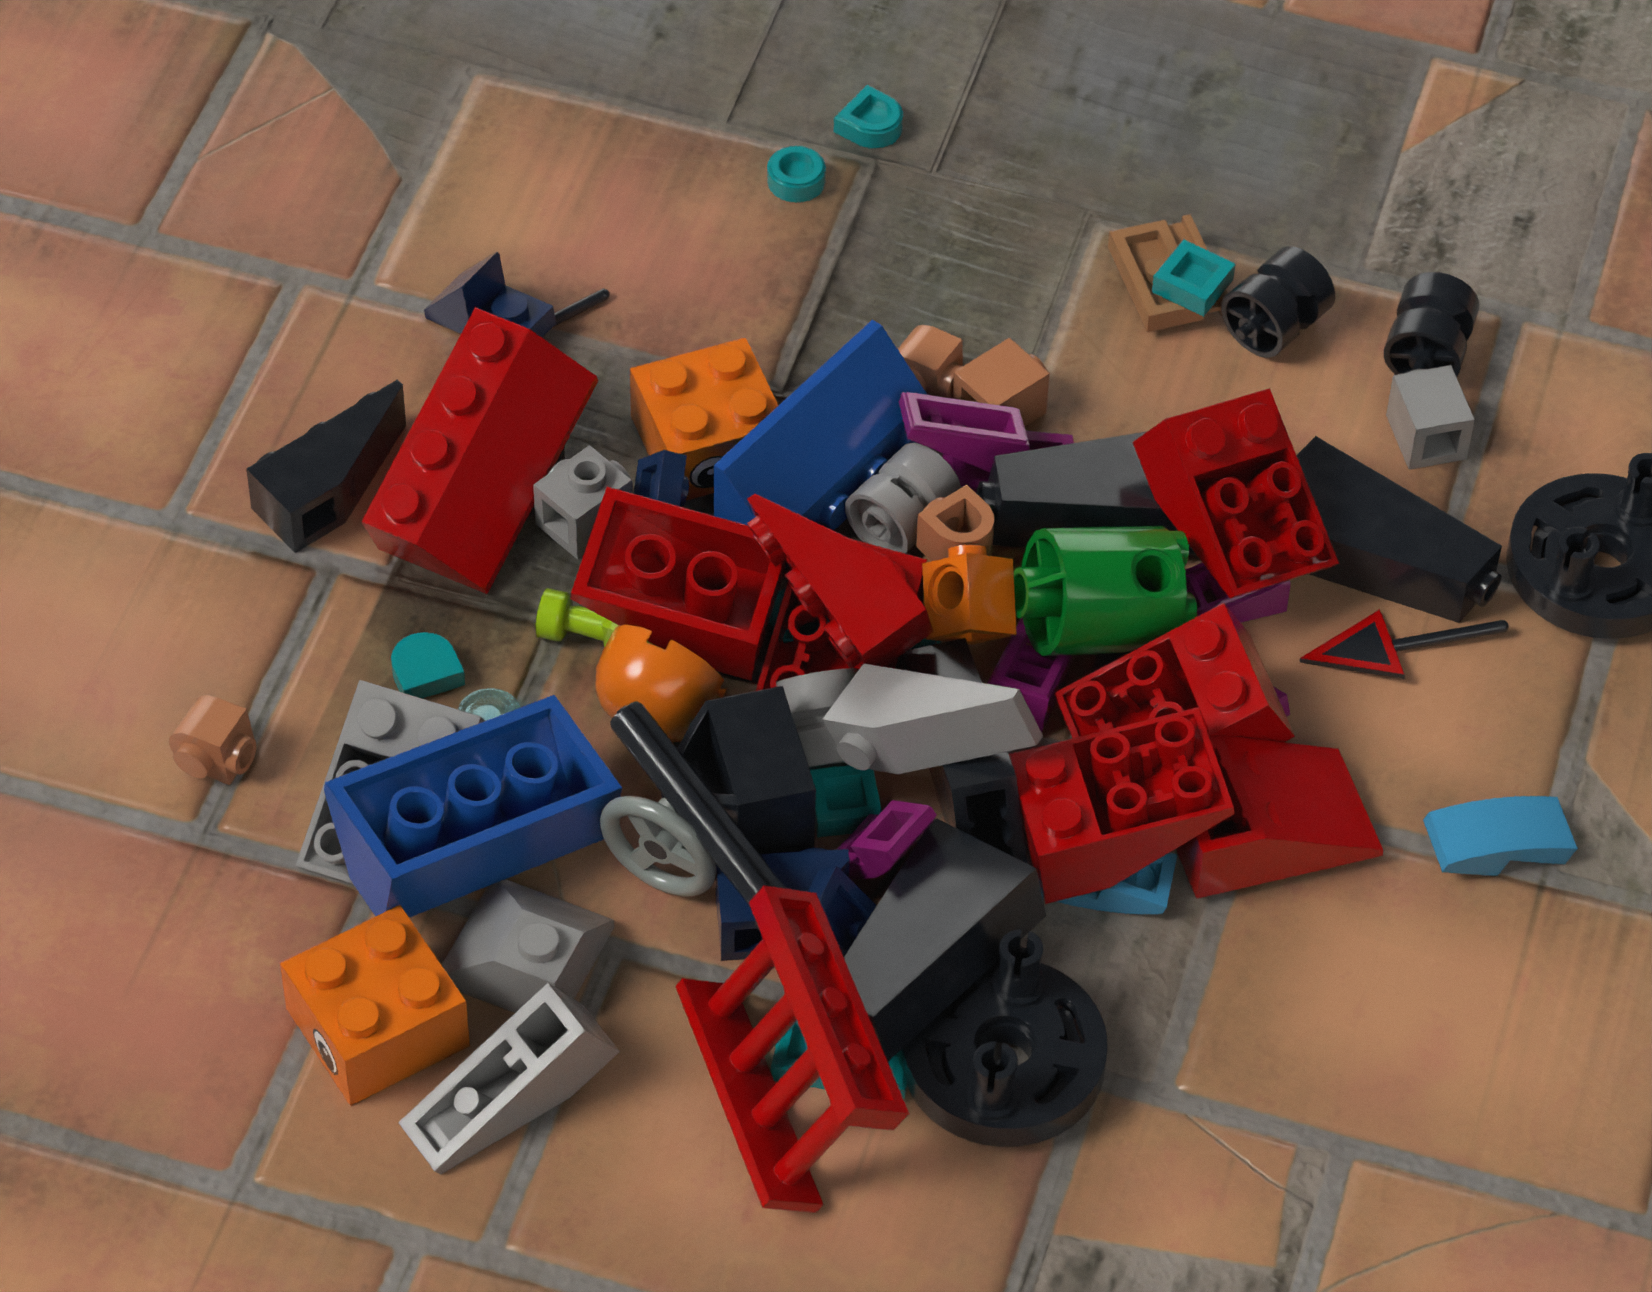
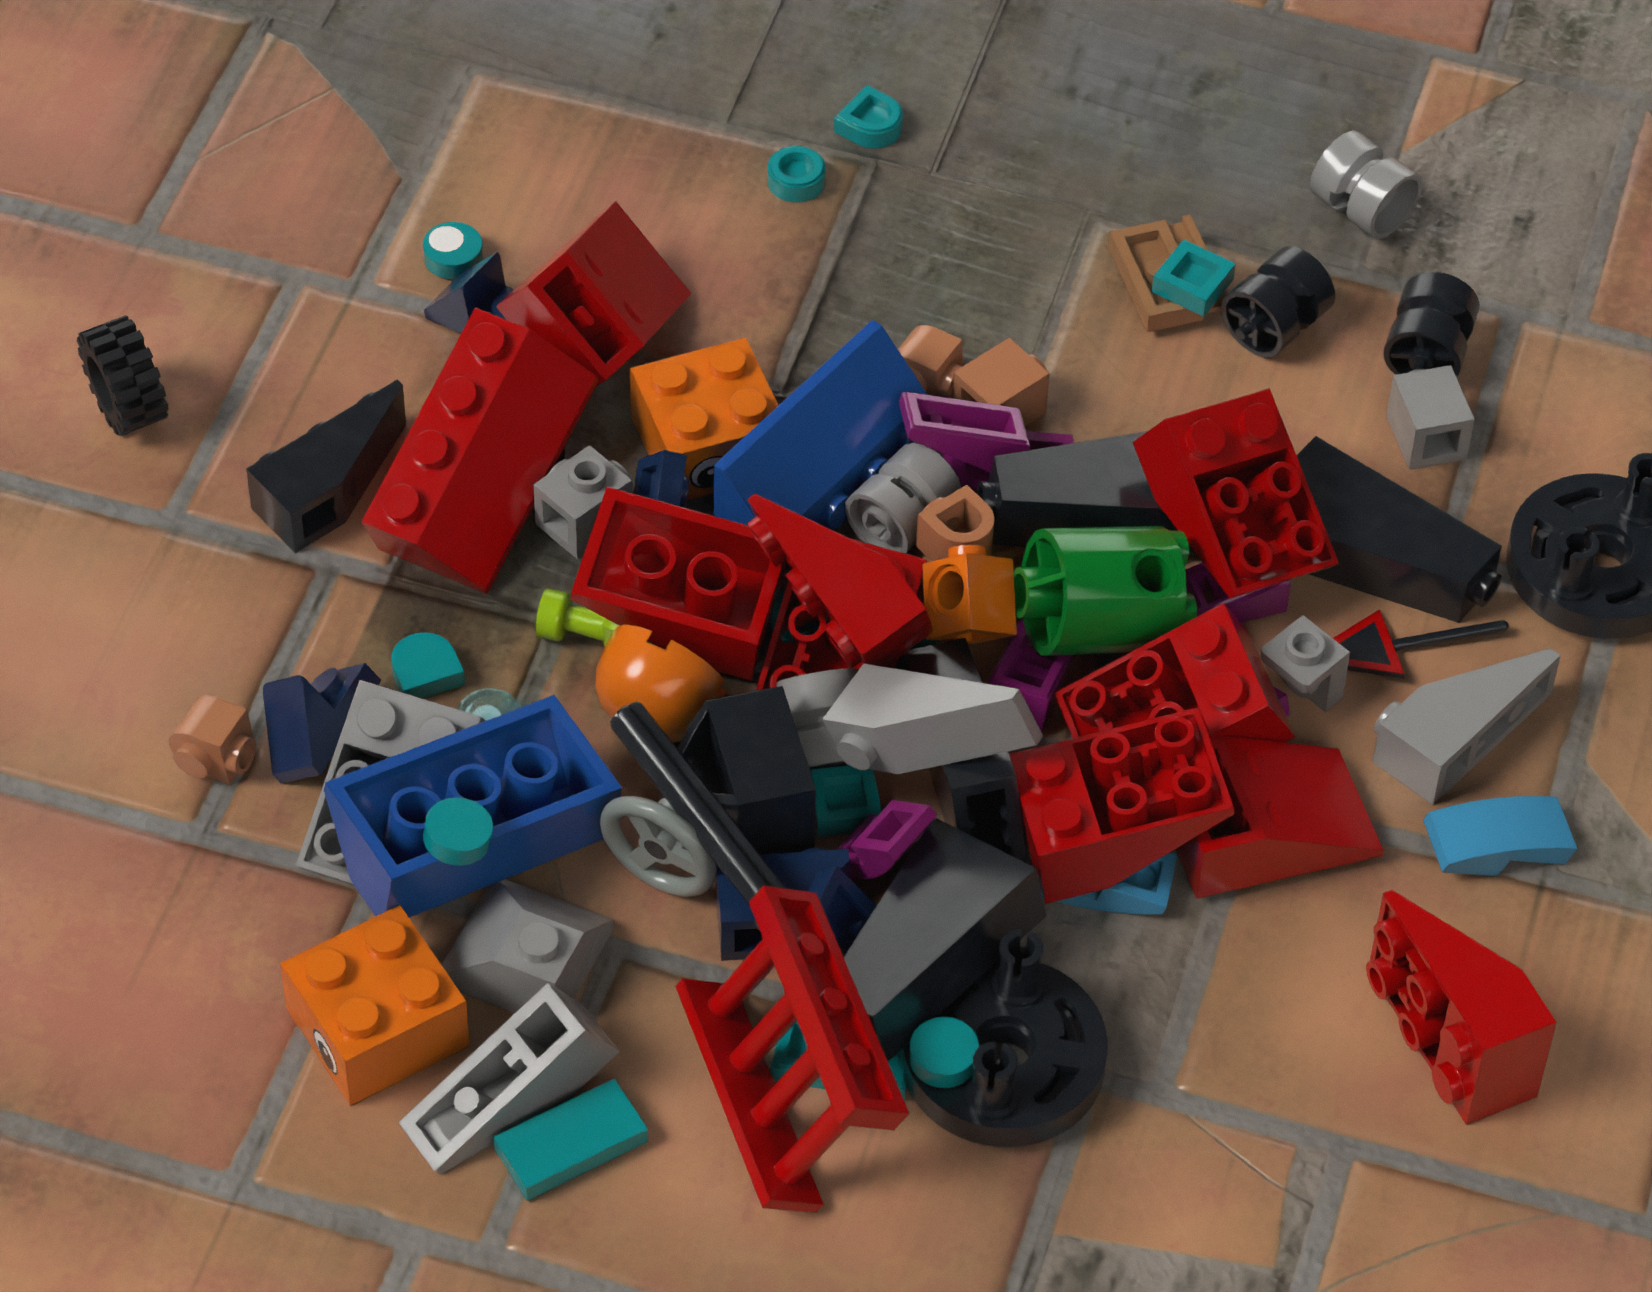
none -> black tyre [77,315,169,436]
none -> dark blue slope [263,663,382,784]
none -> teal tile [423,222,483,279]
none -> teal tile [423,798,493,866]
none -> teal tile [493,1078,648,1201]
none -> red slope [496,201,692,386]
none -> teal tile [909,1017,979,1088]
none -> light grey bracket [1260,615,1350,712]
none -> light grey wheel [1310,130,1423,239]
none -> red slope [1366,890,1557,1125]
none -> light grey slope [1372,648,1561,805]

